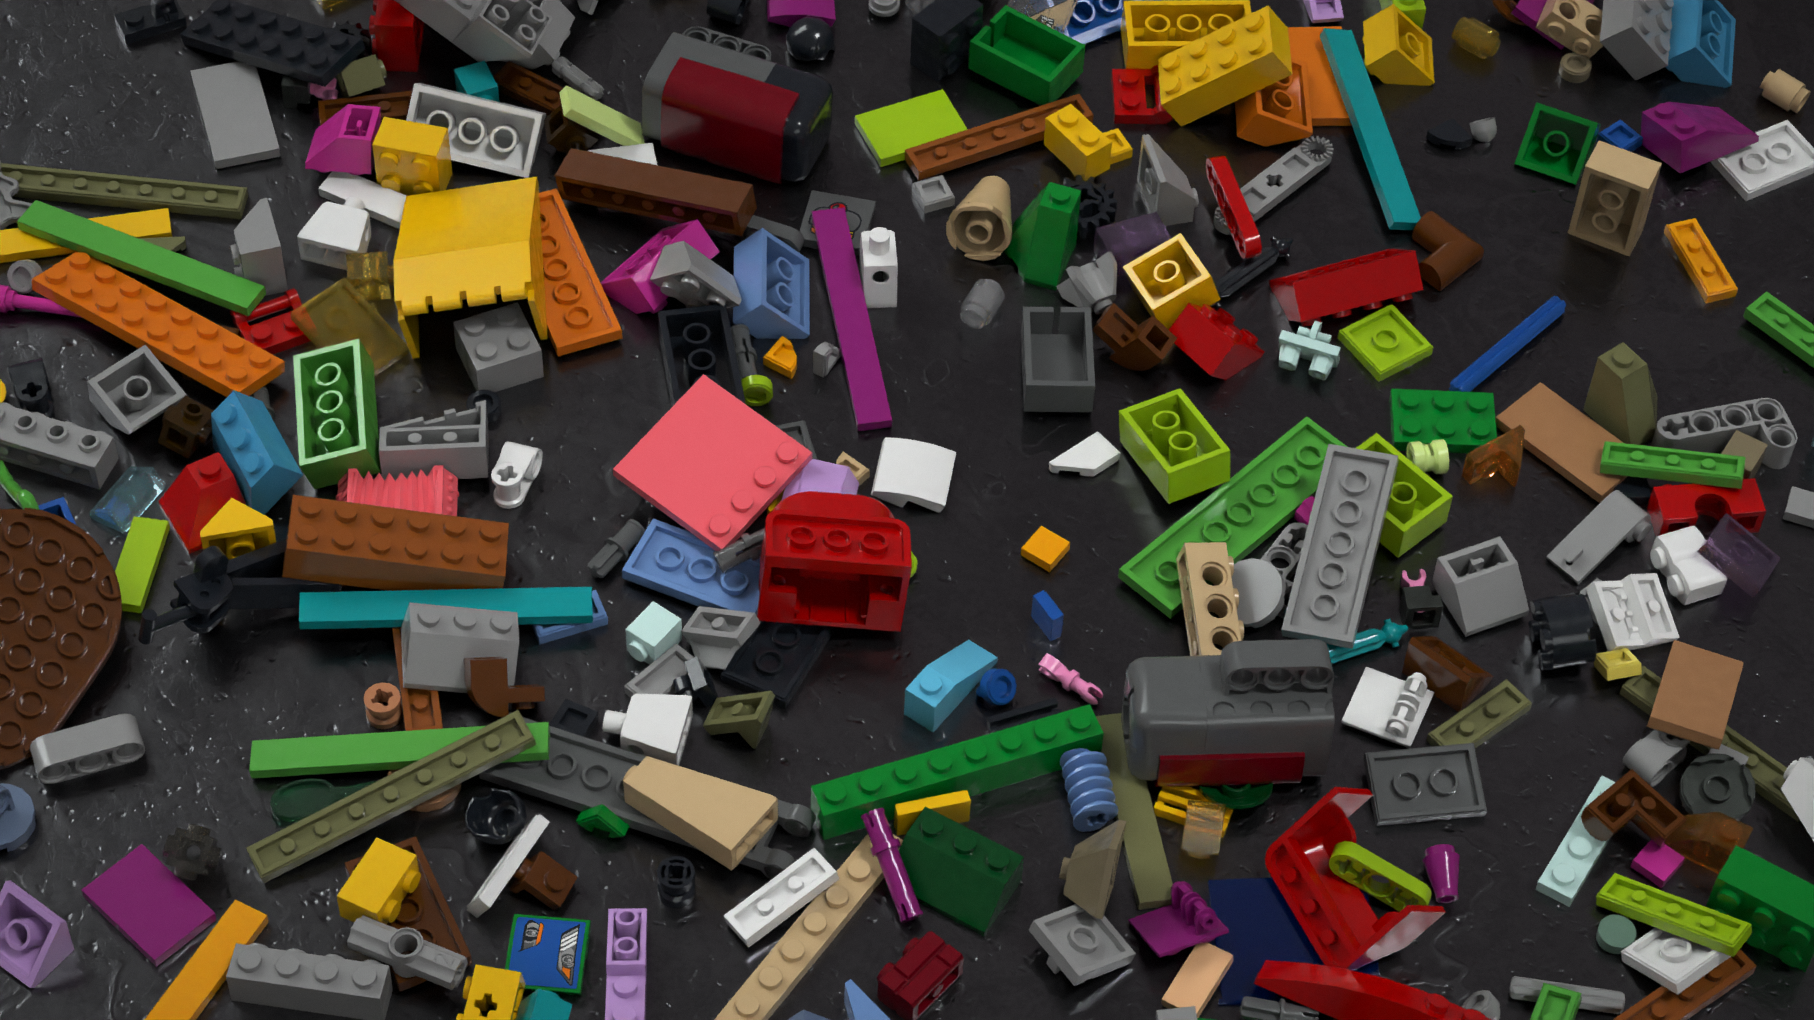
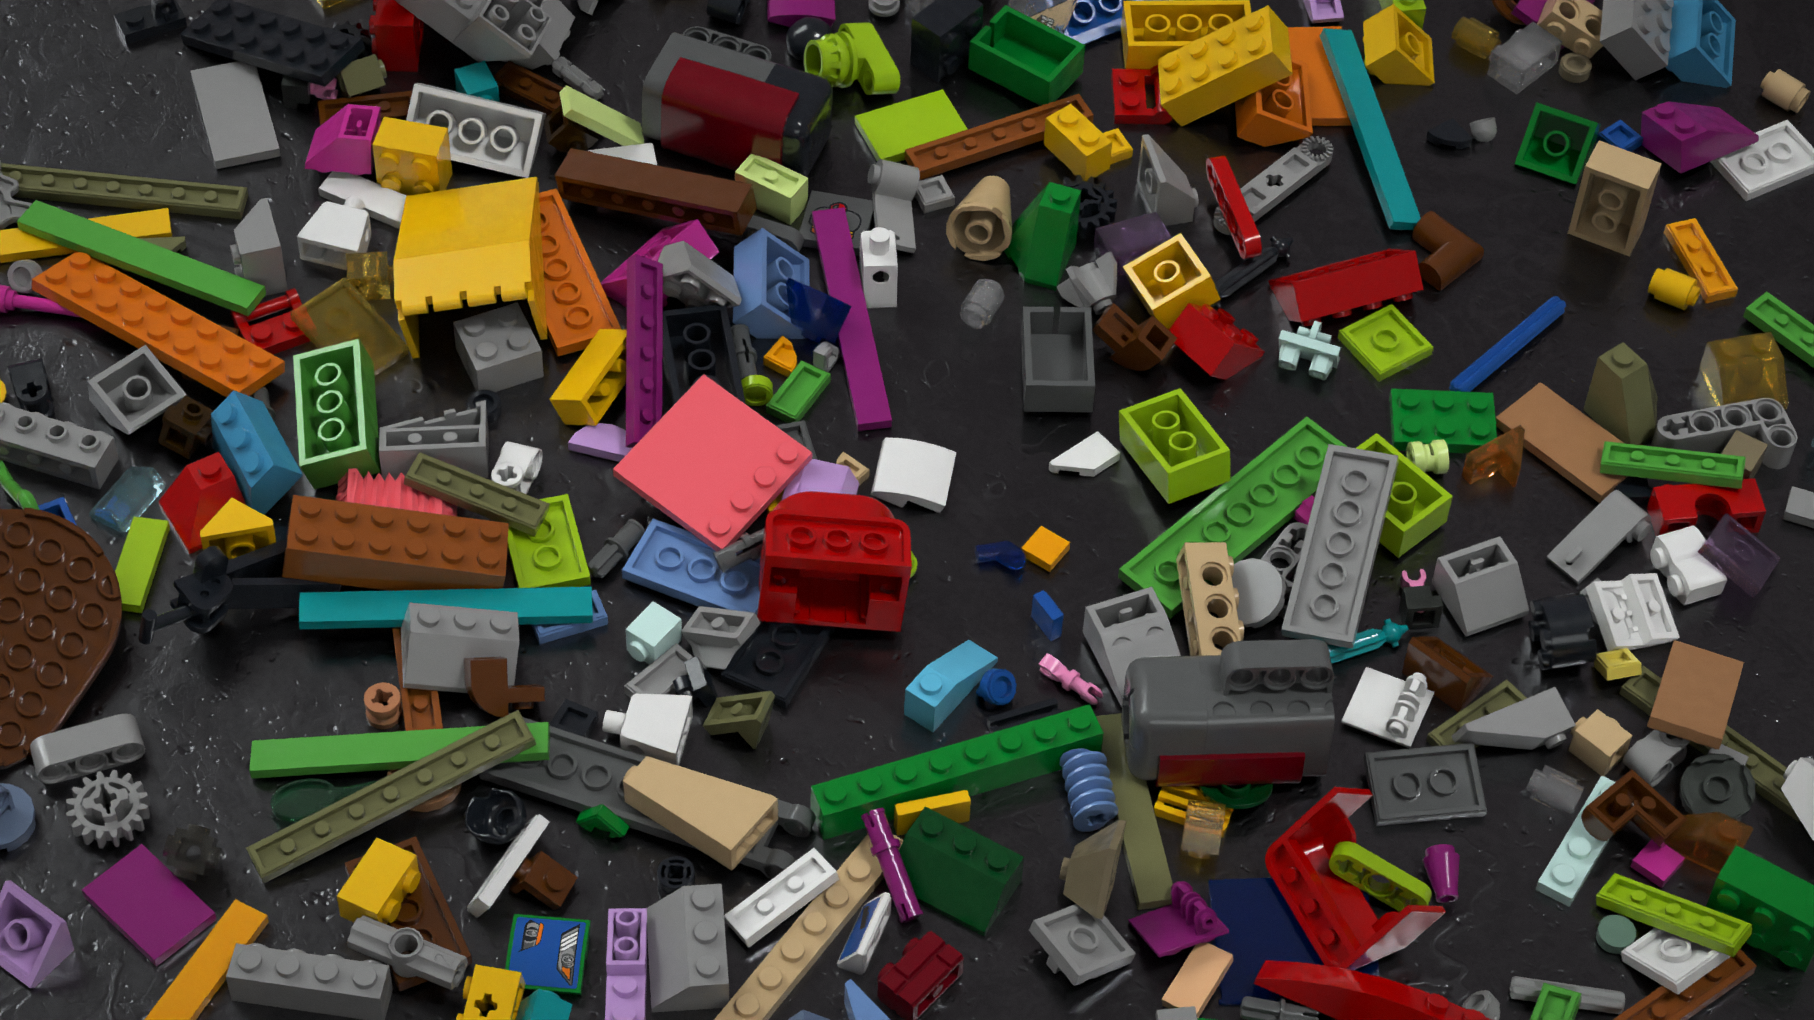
none -> light grey gear [66,770,150,848]
none -> olive tile [404,452,550,537]
none -> lime plate [507,494,591,588]
none -> yellow brick [549,329,627,426]
none -> lavender tile [568,423,632,462]
none -> magenta plate [626,254,663,448]
none -> light grey slope [647,884,729,1013]
none -> yellowish green panel [735,154,808,225]
none -> bright green tile [766,360,831,423]
none -> clear blue slope [786,278,852,343]
none -> lime beam [804,22,900,95]
none -> white slope [837,892,891,975]
none -> light grey door [868,159,920,253]
none -> clear blue arm [975,541,1026,570]
none -> light grey slope [1083,587,1181,707]
none -> light grey slope [1451,687,1576,750]
none -> clear brick [1488,22,1562,95]
none -> clear brick [1526,765,1585,814]
none -> tan brick [1568,709,1633,776]
none -> yellow brick [1648,268,1701,310]
none -> clear yellow slope [1699,332,1788,409]

